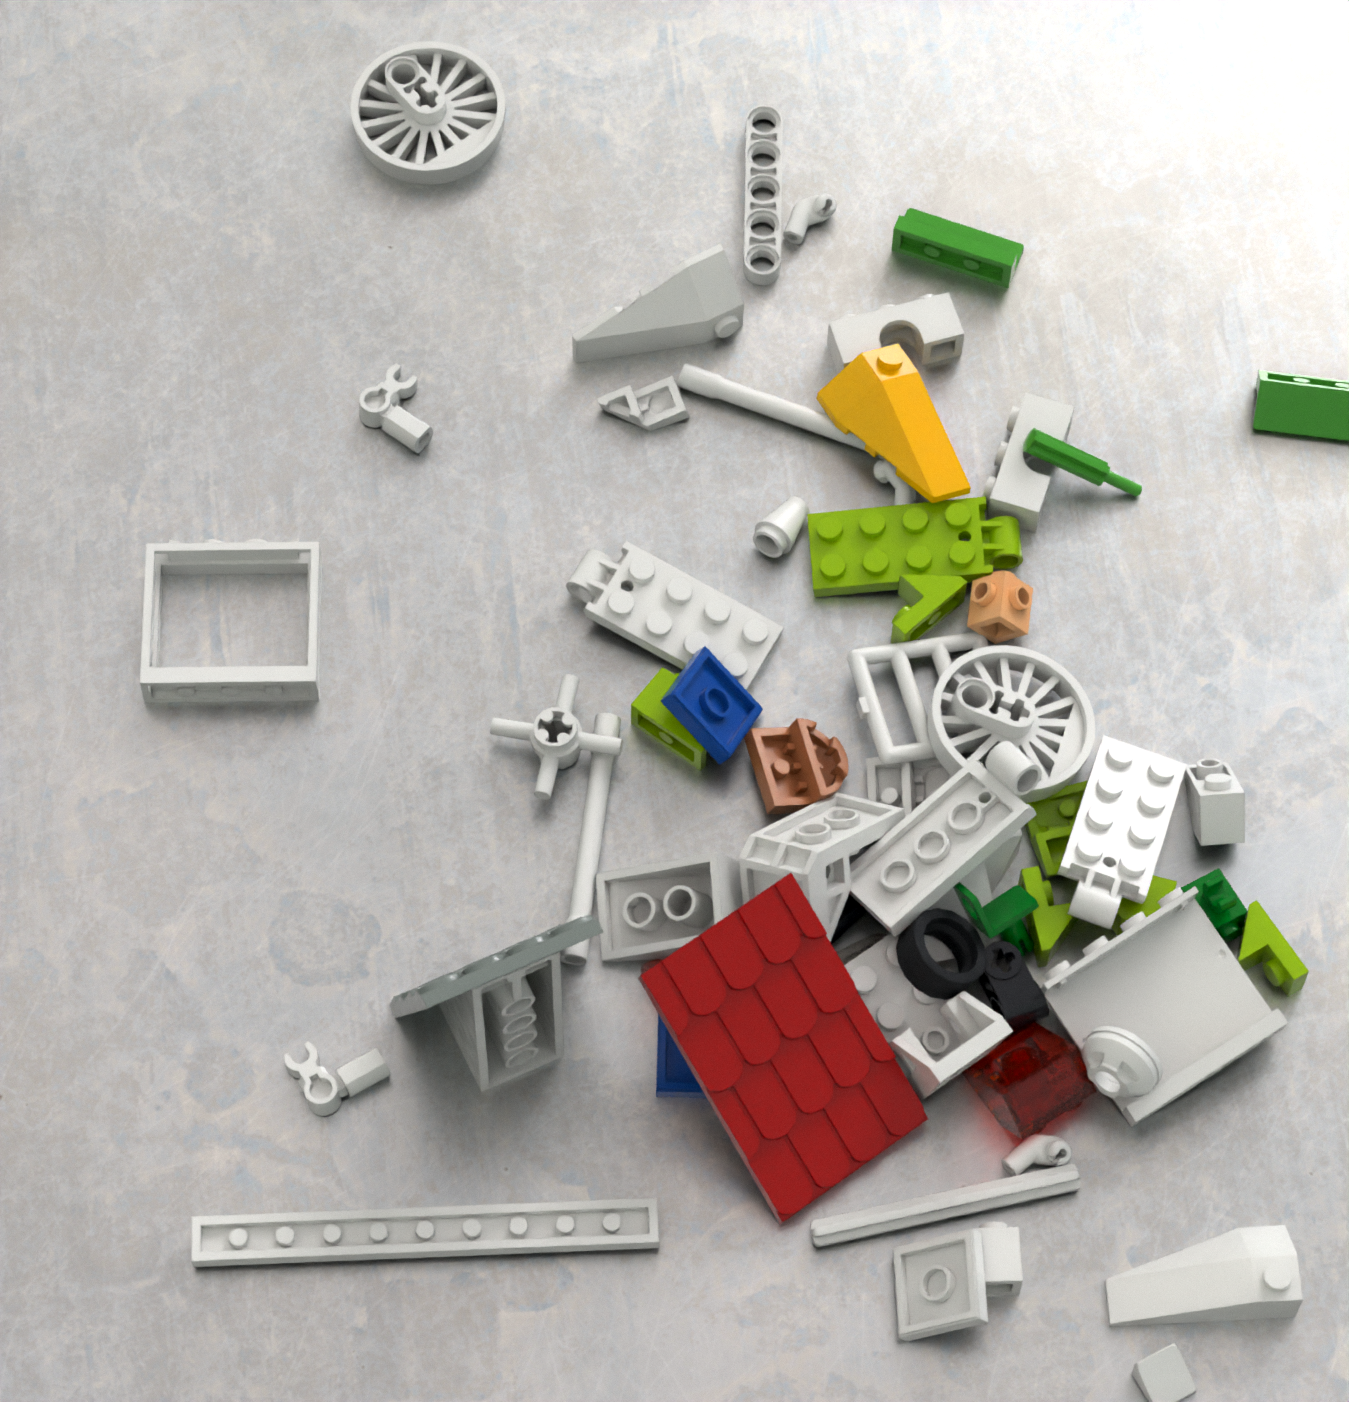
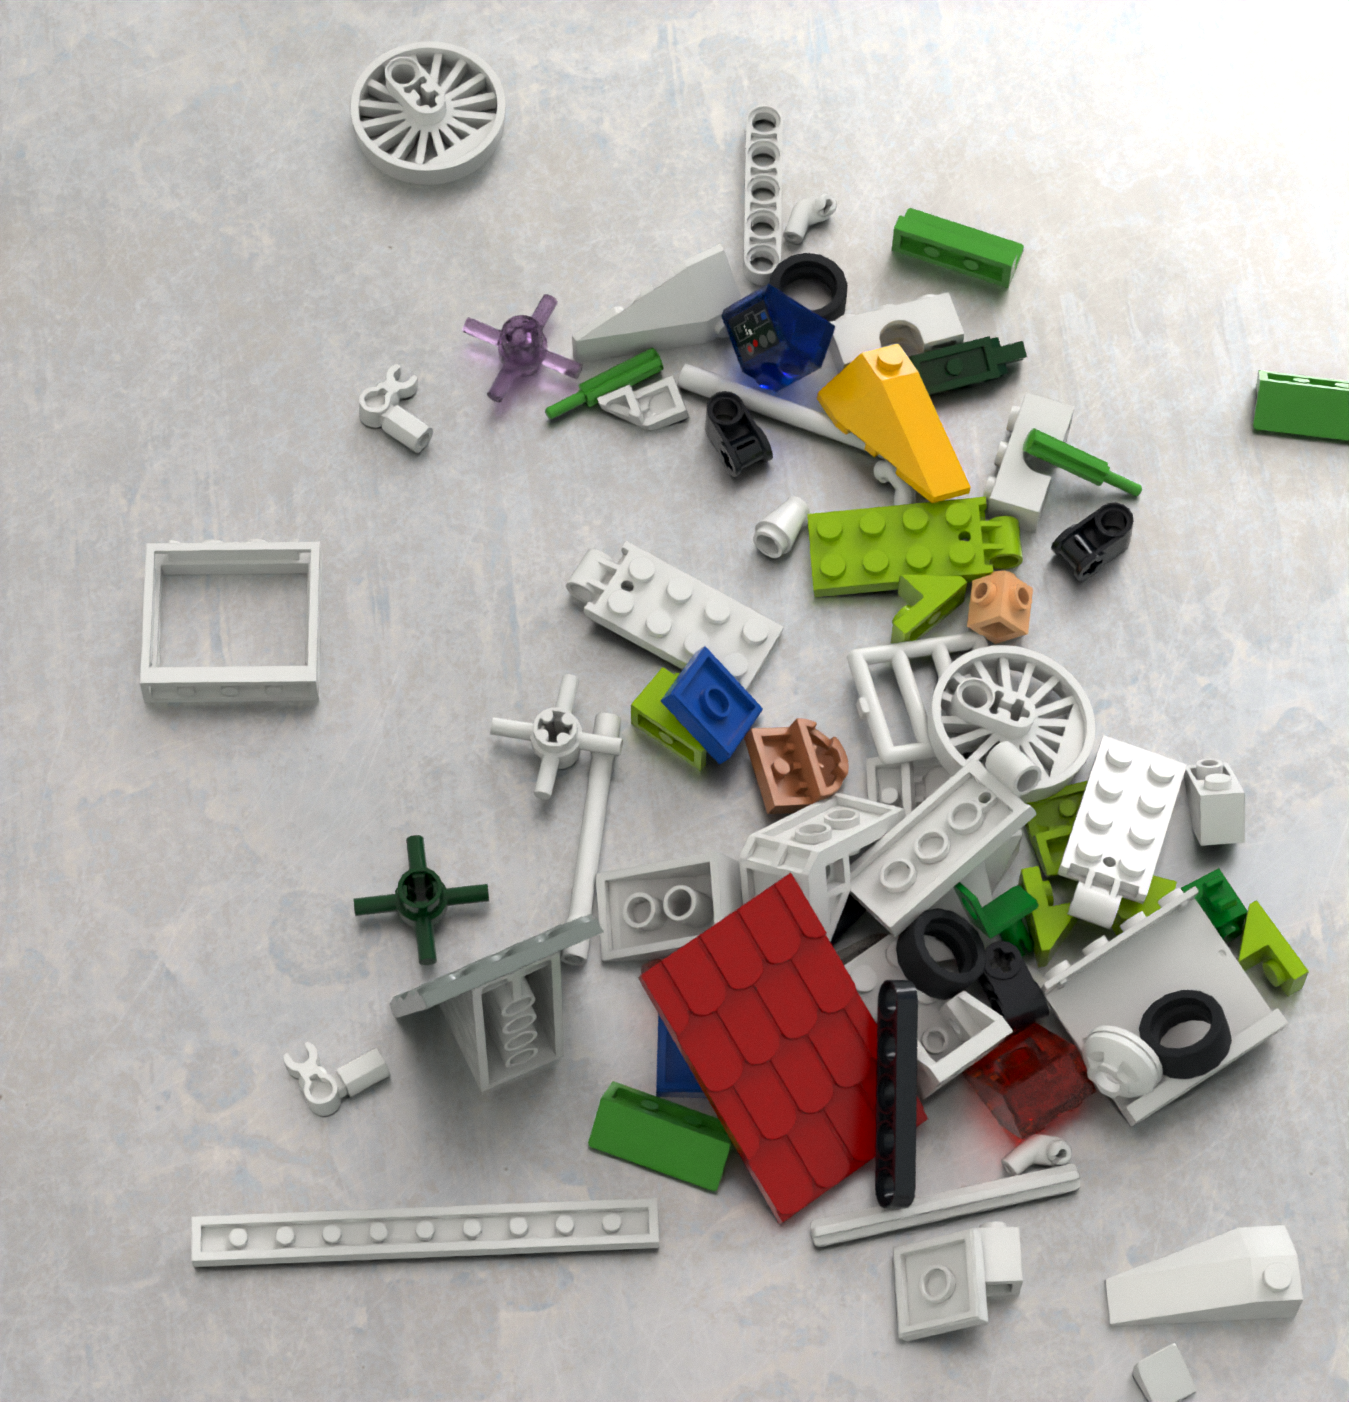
none -> dark green bar [353,835,489,965]
none -> clear purple bar [463,294,583,402]
none -> bright green axle [545,347,664,420]
none -> bright green panel [588,1081,734,1191]
none -> black piece [705,391,773,477]
none -> clear blue slope [721,283,836,392]
none -> black tyre [768,253,848,336]
none -> black beam [875,980,918,1209]
none -> dark green hinge [908,336,1027,396]
none -> black piece [1051,502,1134,581]
none -> black tyre [1139,990,1232,1079]

